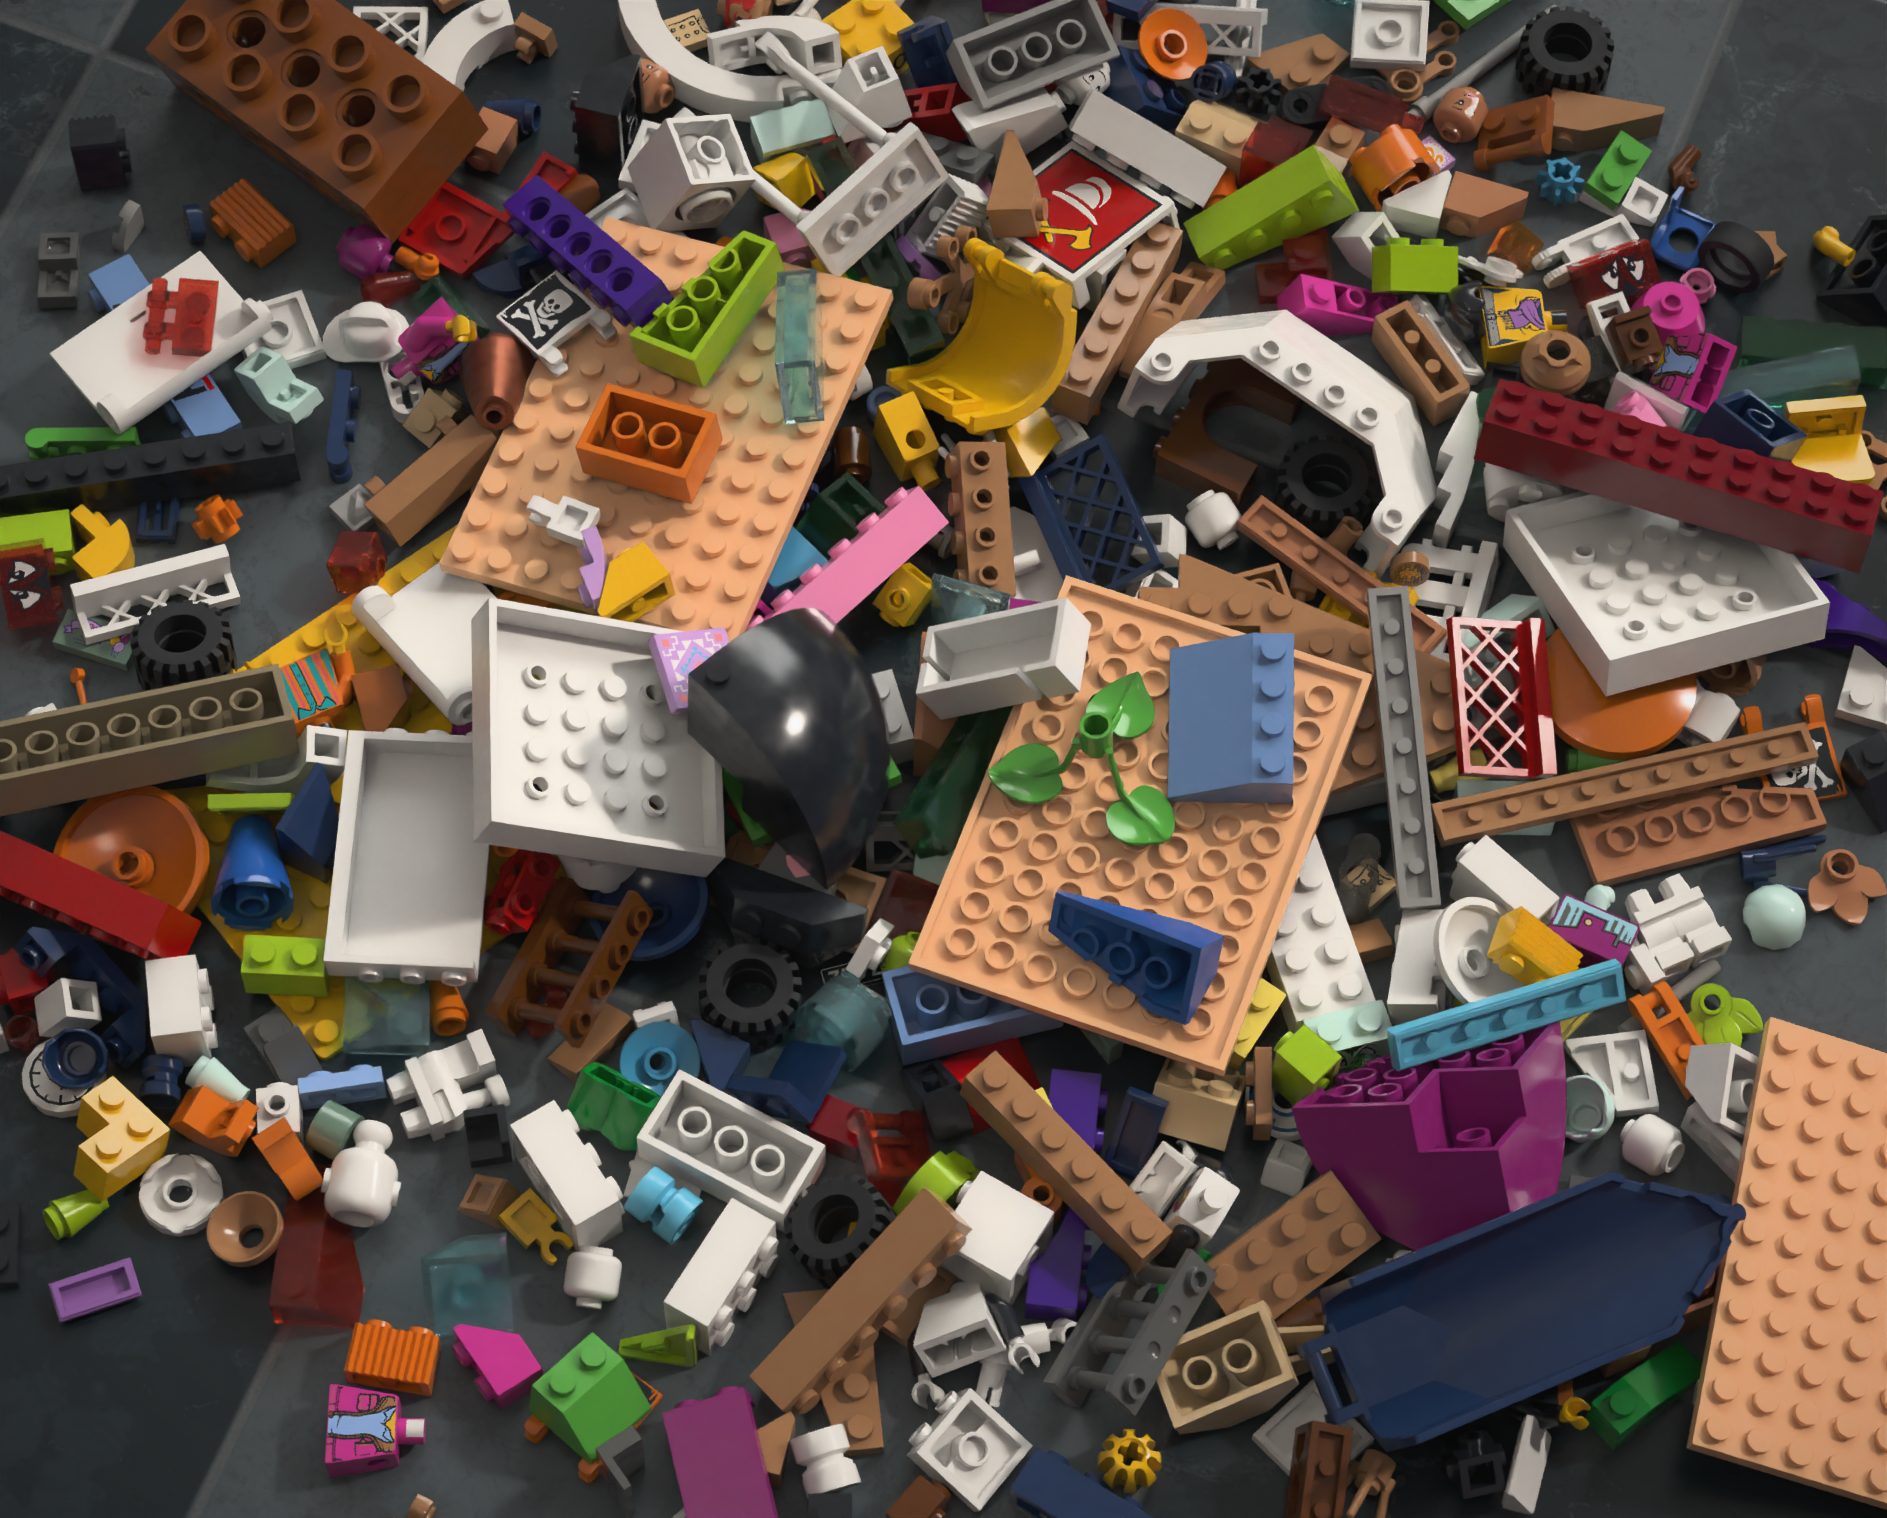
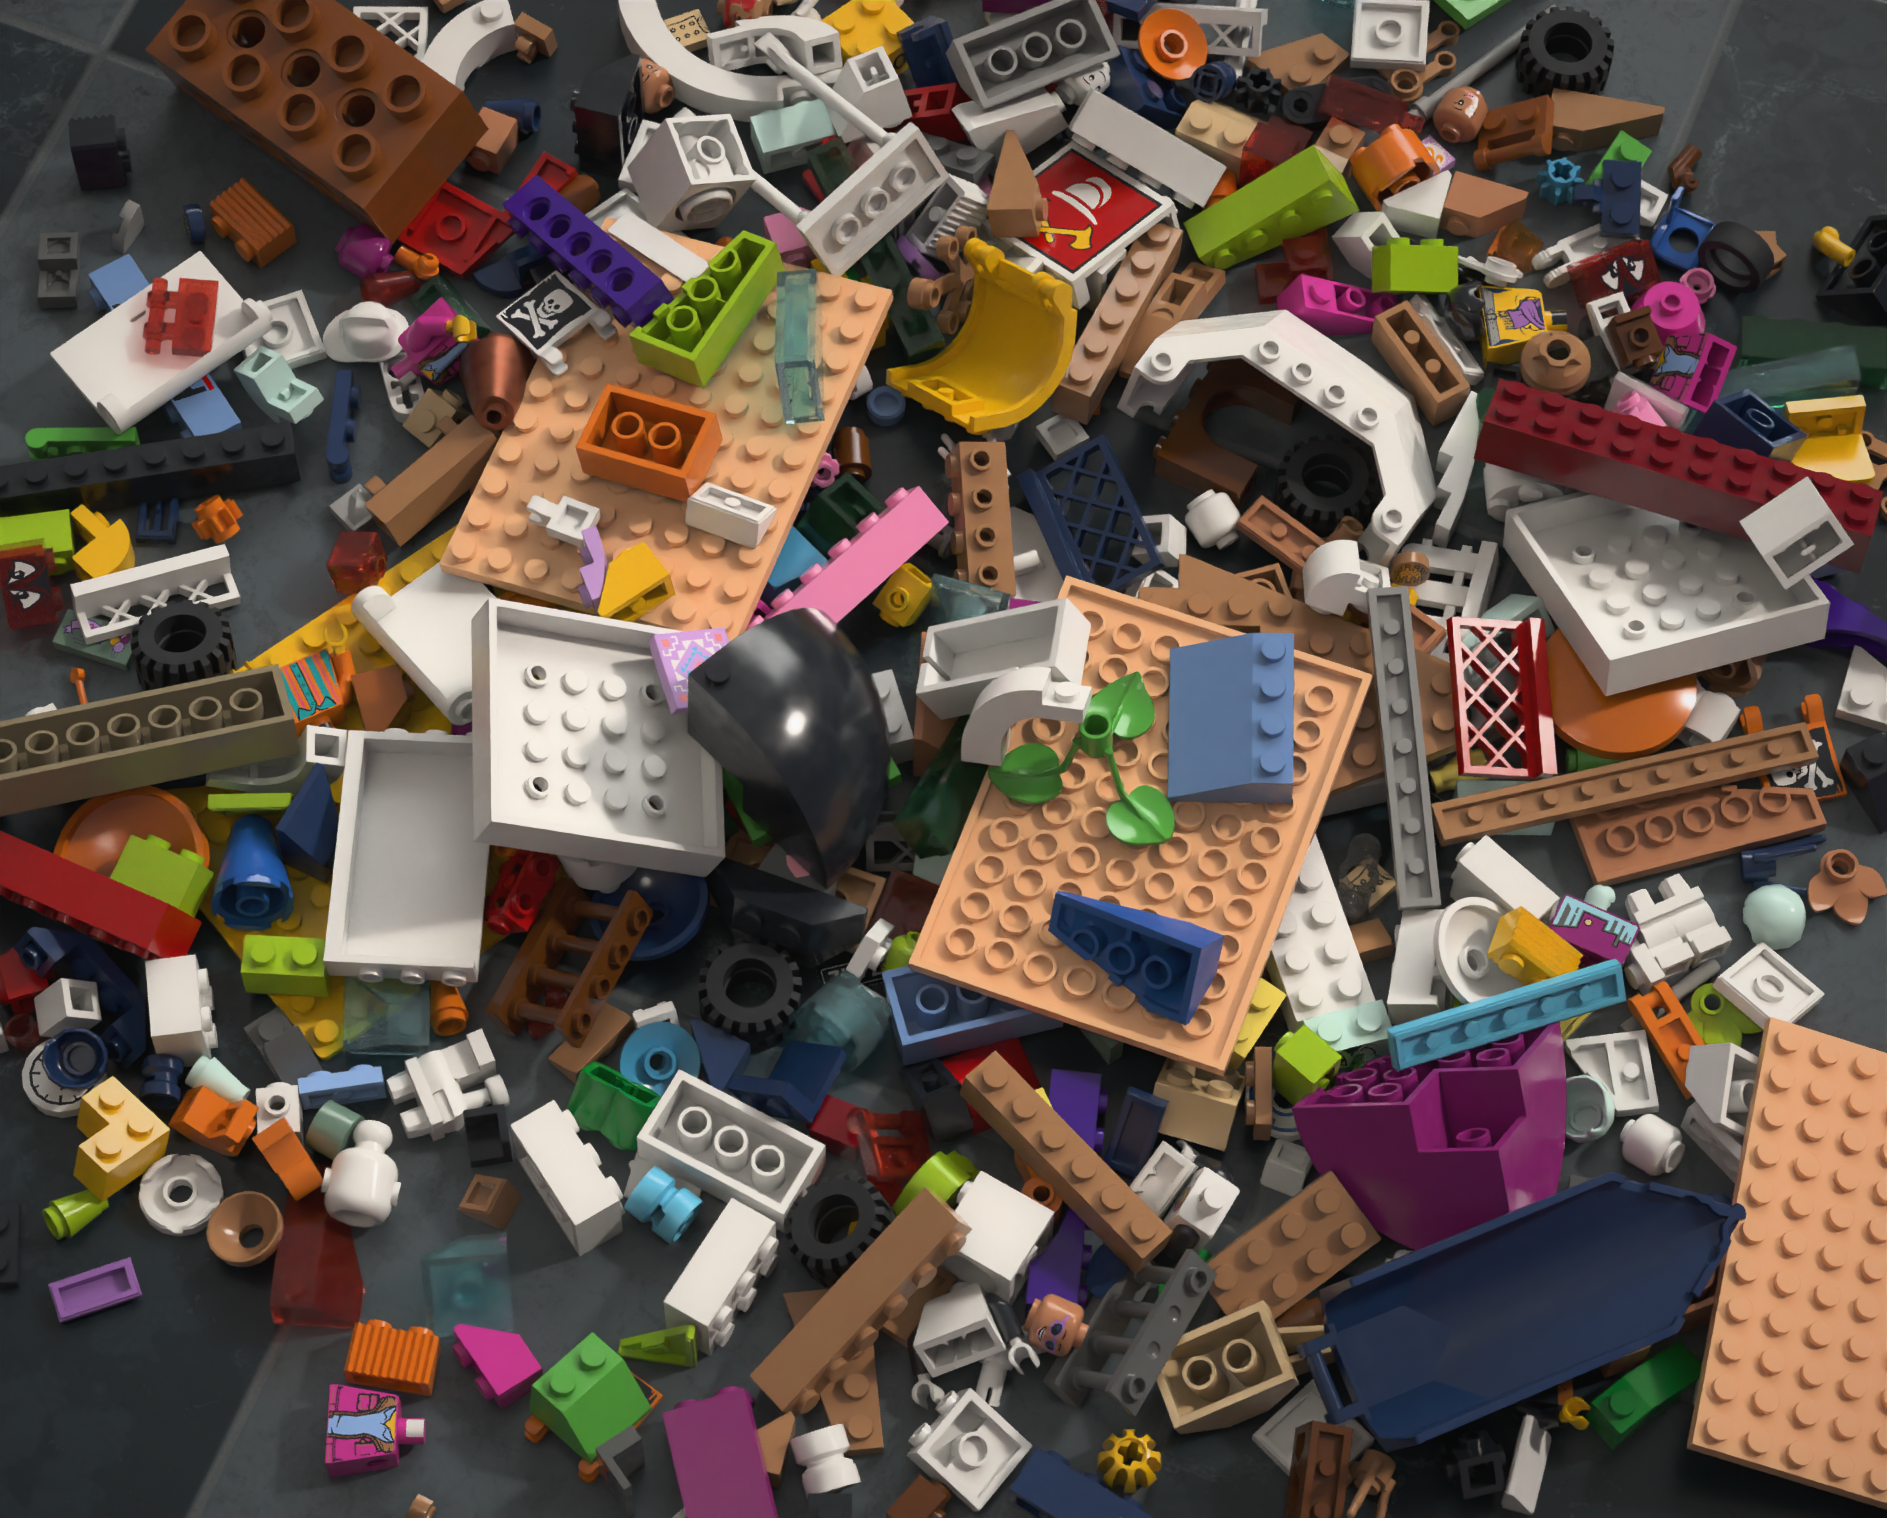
yellow plate [498,1188,573,1266] -> none
white head [563,1245,622,1309] -> none
yellow slope [752,151,816,211] -> none
yellow torso [872,391,942,491] -> none
yellow slope [982,407,1063,478] -> none
none -> lime brick [110,834,216,918]
none -> white sticker [607,210,709,282]
none -> white slope [685,482,777,548]
none -> bright pink plate [810,452,839,488]
none -> white arch [961,667,1092,766]
none -> nougat head [1023,1294,1089,1357]
none -> white brick [1302,540,1391,617]
none -> dark blue hinge [1572,160,1642,239]
none -> white tile [1712,941,1824,1030]
none -> white slope [1740,476,1854,590]

